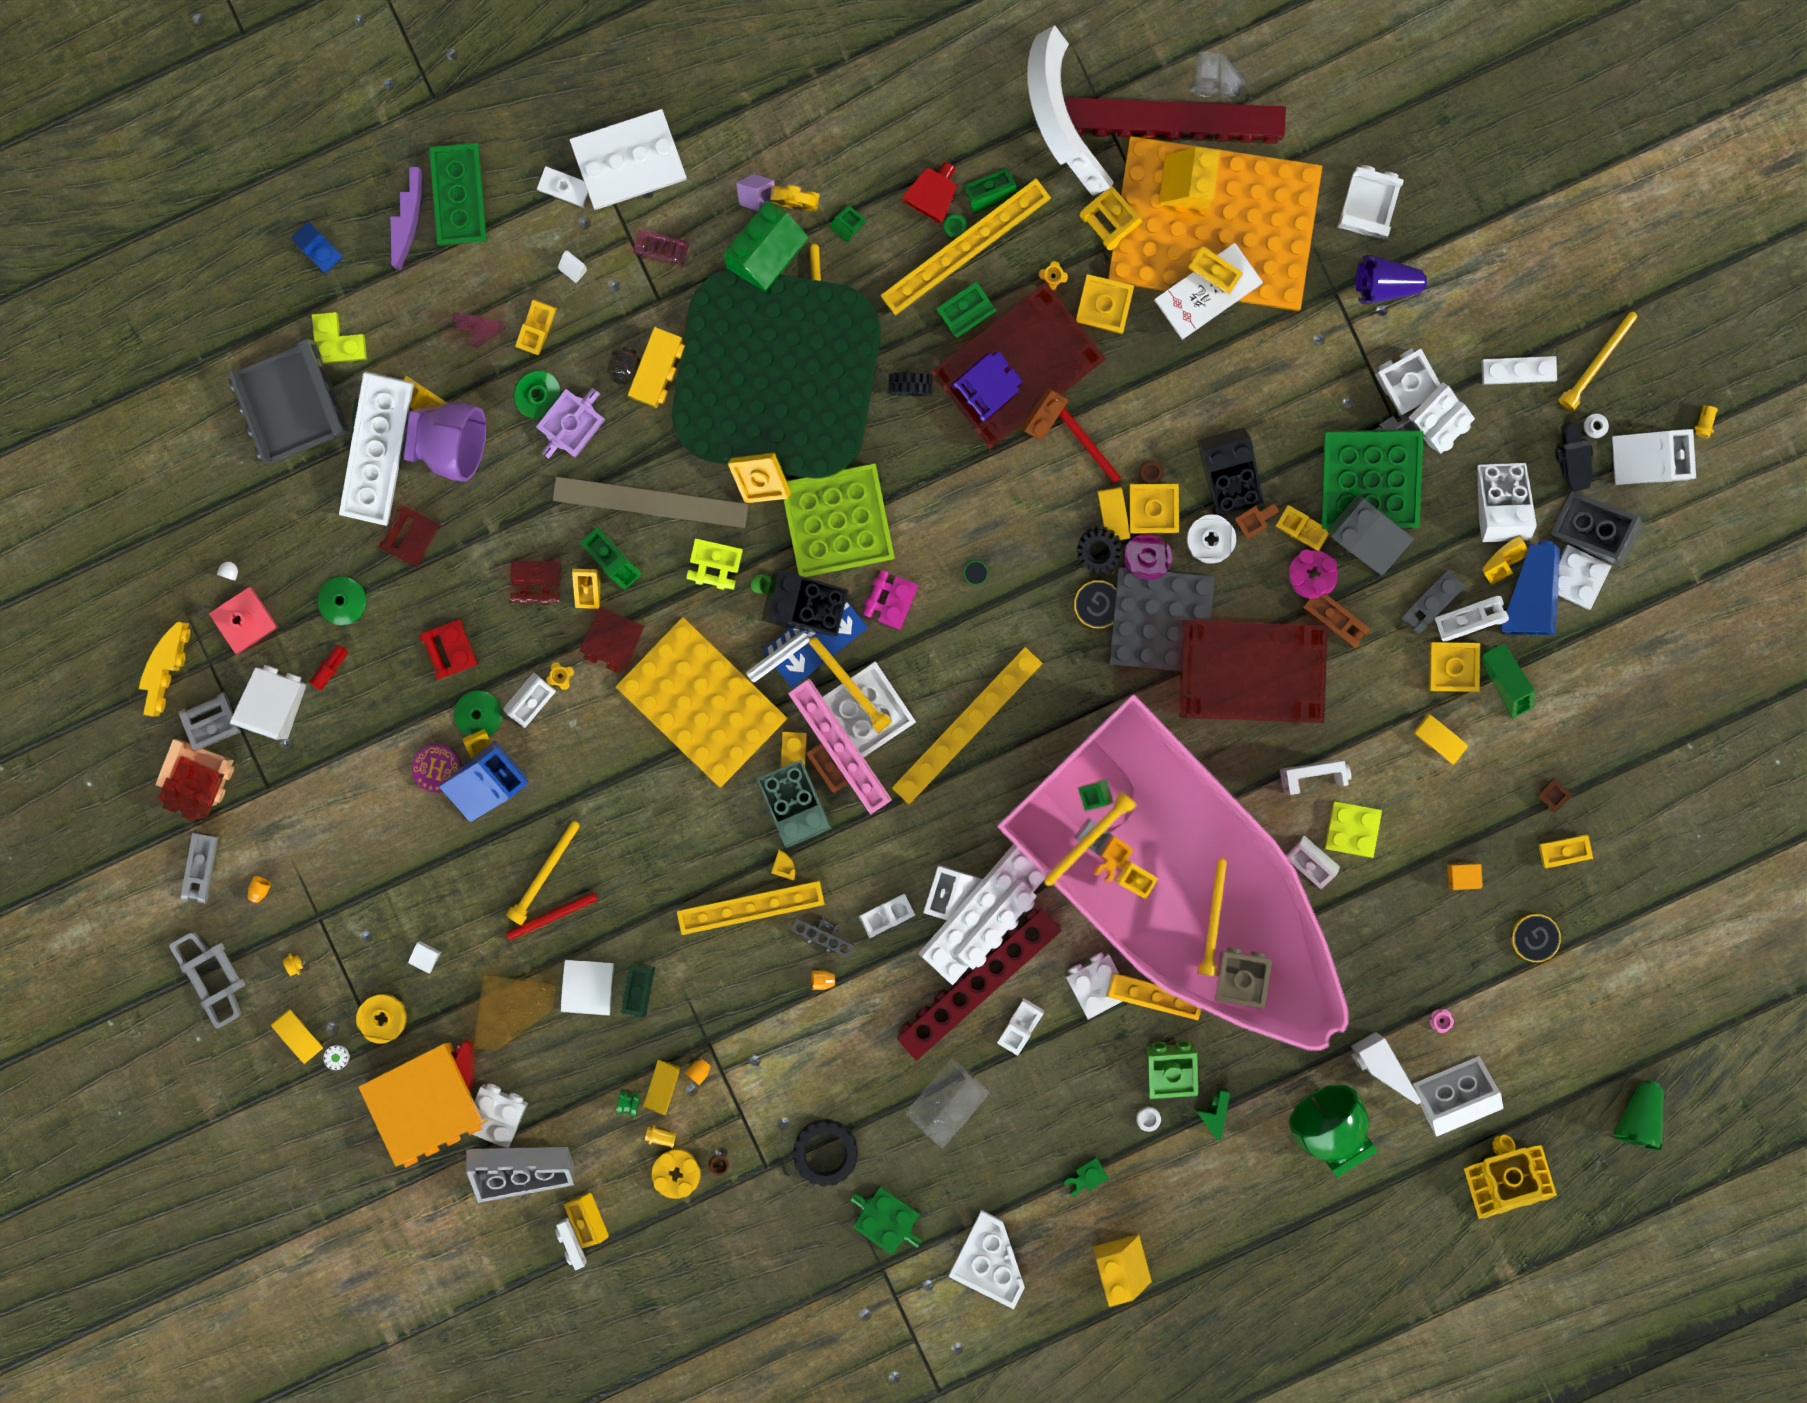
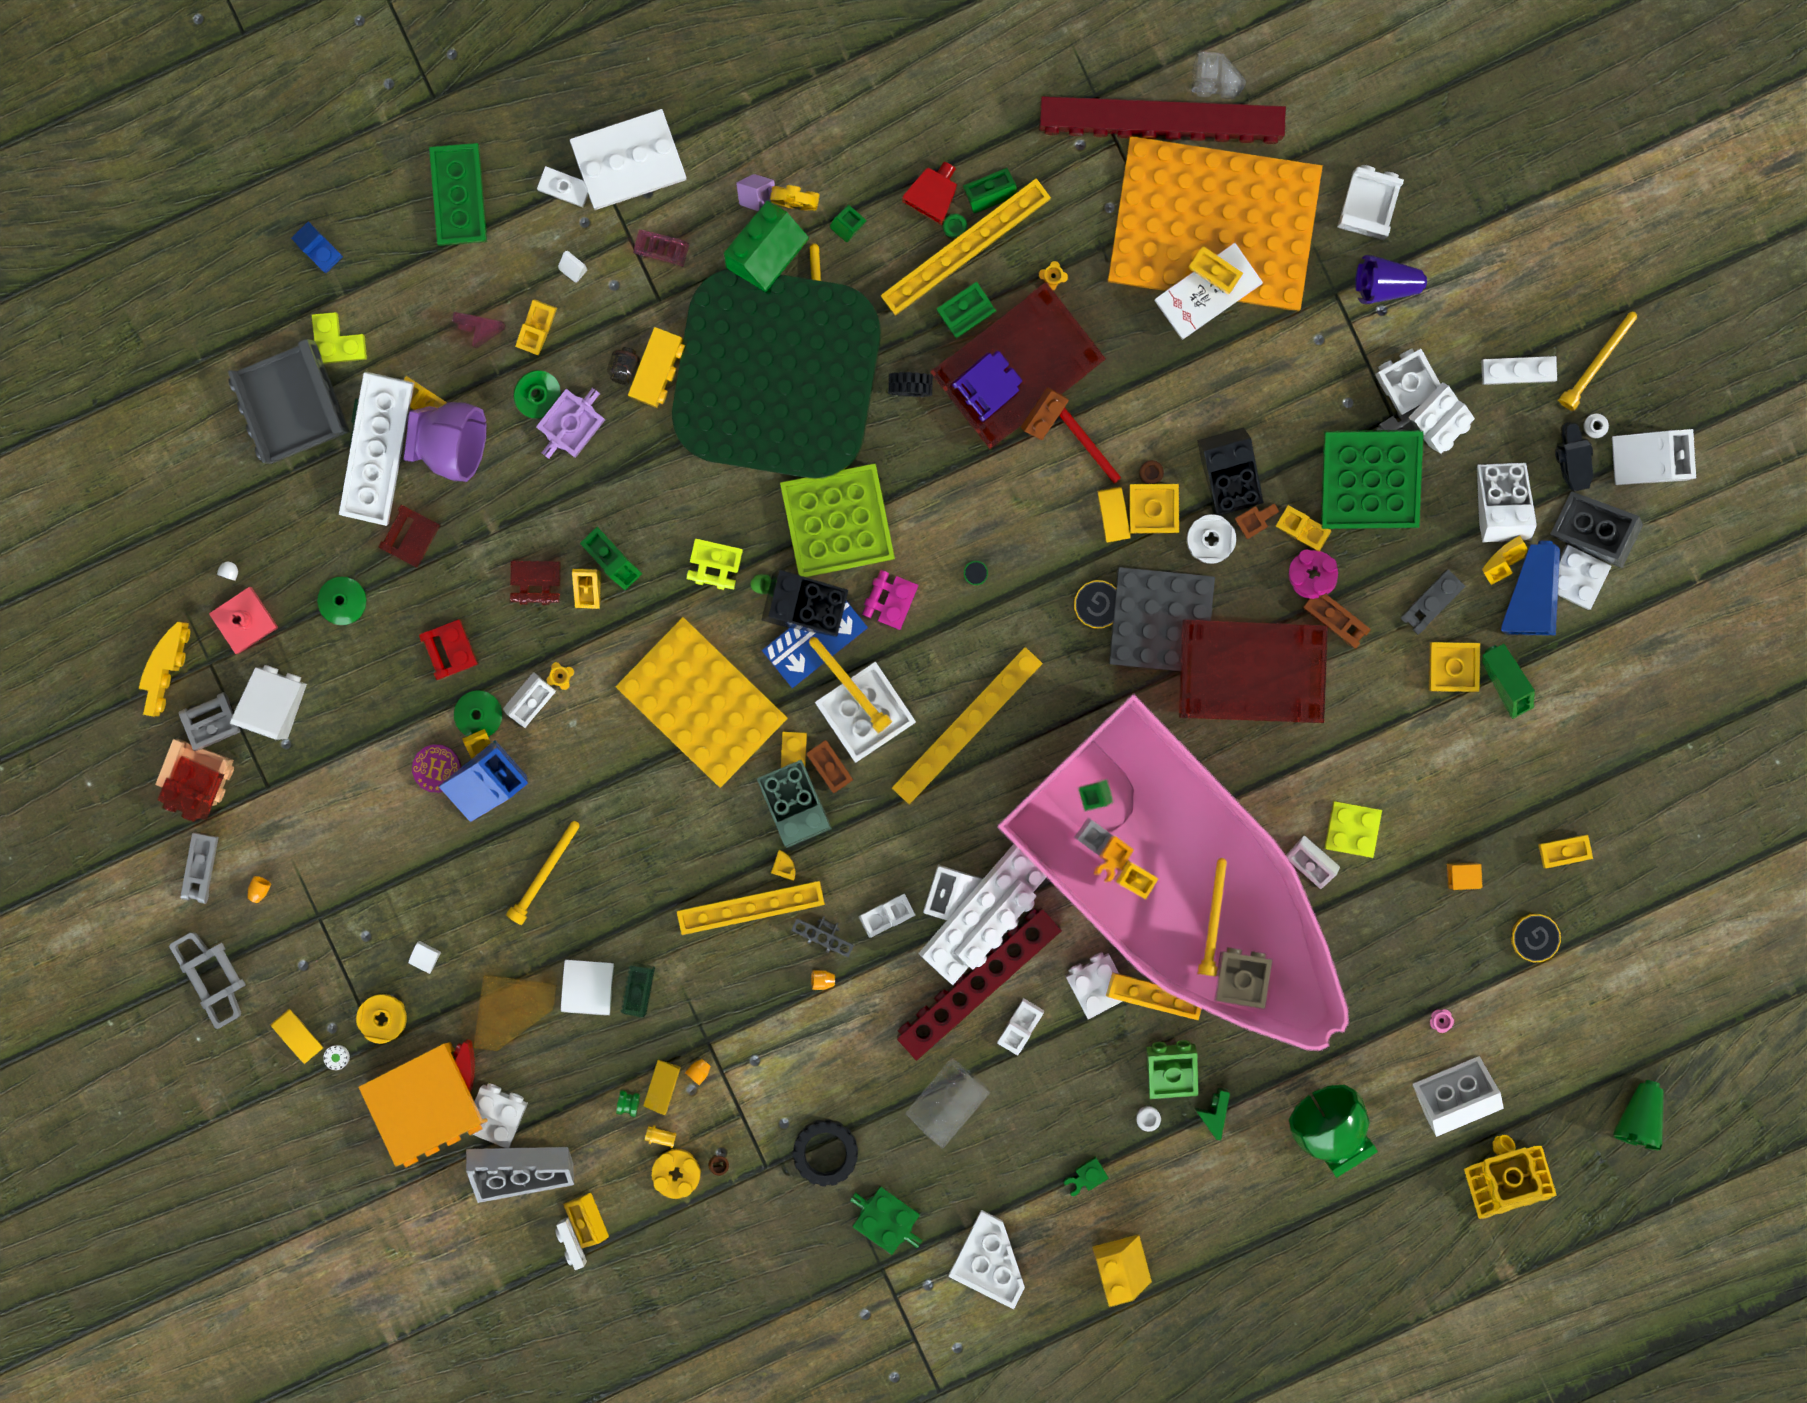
yellow plate [282,953,303,976] -> none
red axle [309,645,349,691] -> none
medium lavender slope [391,167,423,269] -> none
red bar [506,892,598,941] -> none
dark tan tile [553,477,749,529] -> none
clear red plate [579,607,645,673] -> none
yellow plate [728,453,791,503] -> none
white axle [747,631,810,682] -> none
bright pink plate [788,679,892,815] -> none
white arch [1027,25,1114,196] -> none
yellow piece [1044,791,1136,886] -> none
yellow plate [1075,274,1134,334] -> none
black tyre [1077,526,1122,573] -> none
yellow plate [1079,186,1142,250] -> none
magenta tile [1123,534,1173,580] -> none
yellow slope [1159,147,1220,211] -> none
white panel [1279,760,1351,795] -> none
dark grey slope [1327,493,1414,576] -> none
white slope [1351,1032,1421,1105] -> none
yellow slope [1413,714,1468,765] -> none
white plate [1435,596,1509,642] -> none
reddish brown plate [1536,778,1572,813] -> none
yellow pin [1694,405,1718,438] -> none

